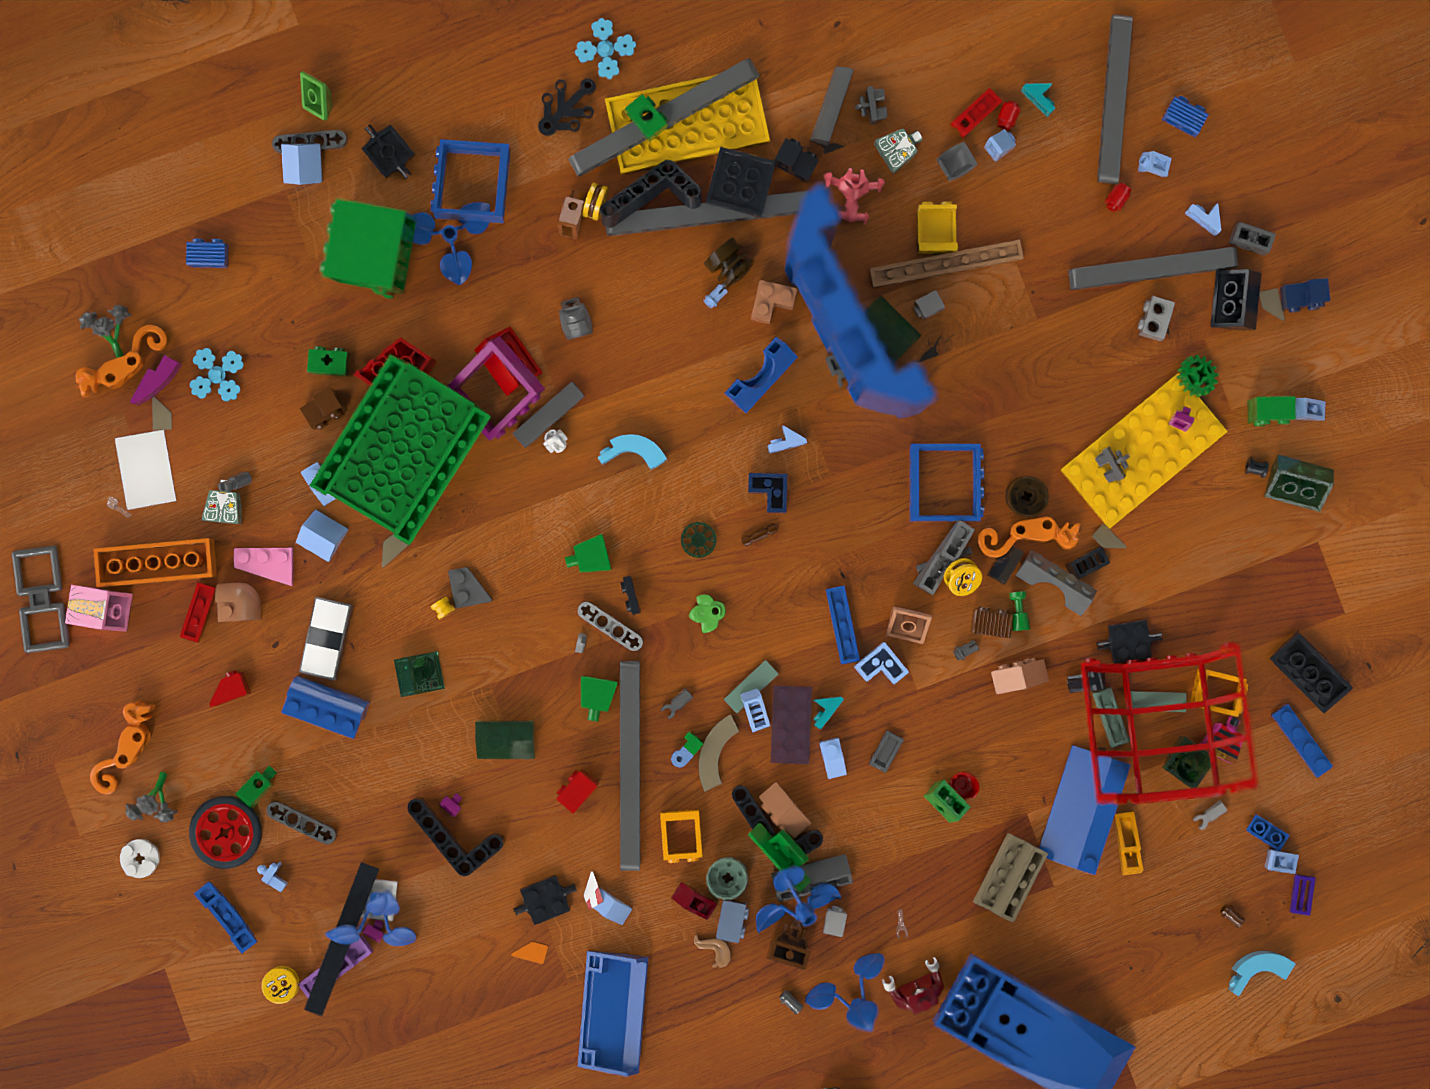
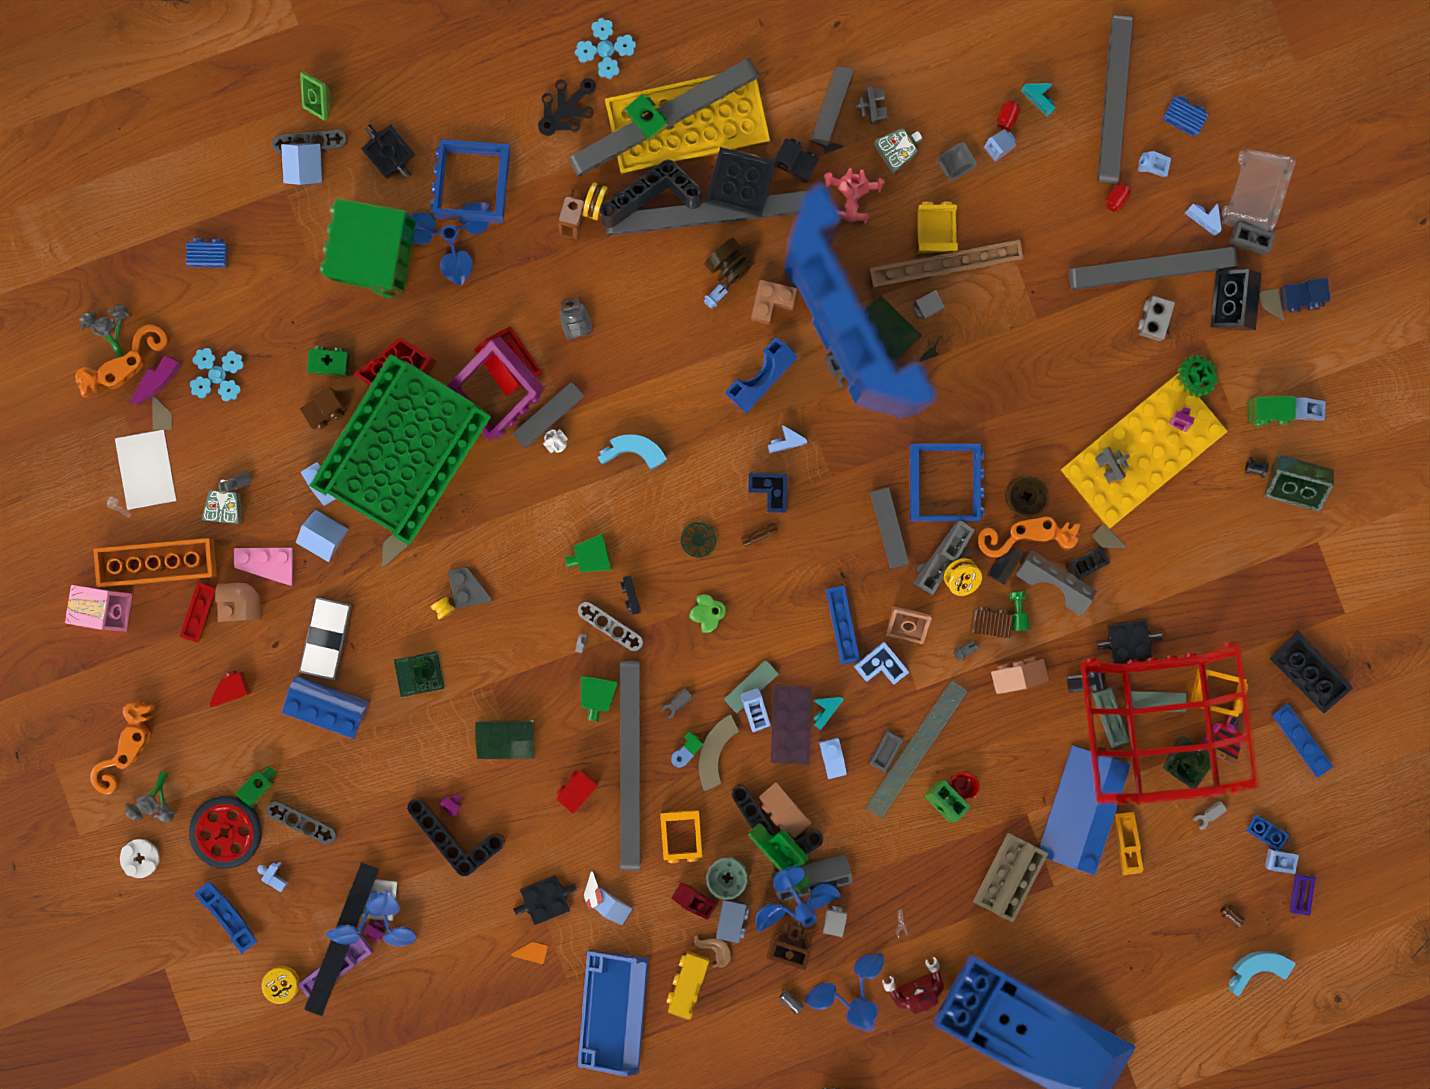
dark grey bar [11,545,70,653] -> none
red plate [950,87,1003,139] -> none
none -> yellow wedge [666,951,709,1020]
none -> clear light blue tile [865,680,968,819]
none -> dark grey slope [870,488,909,570]
none -> clear windscreen [1221,148,1296,232]

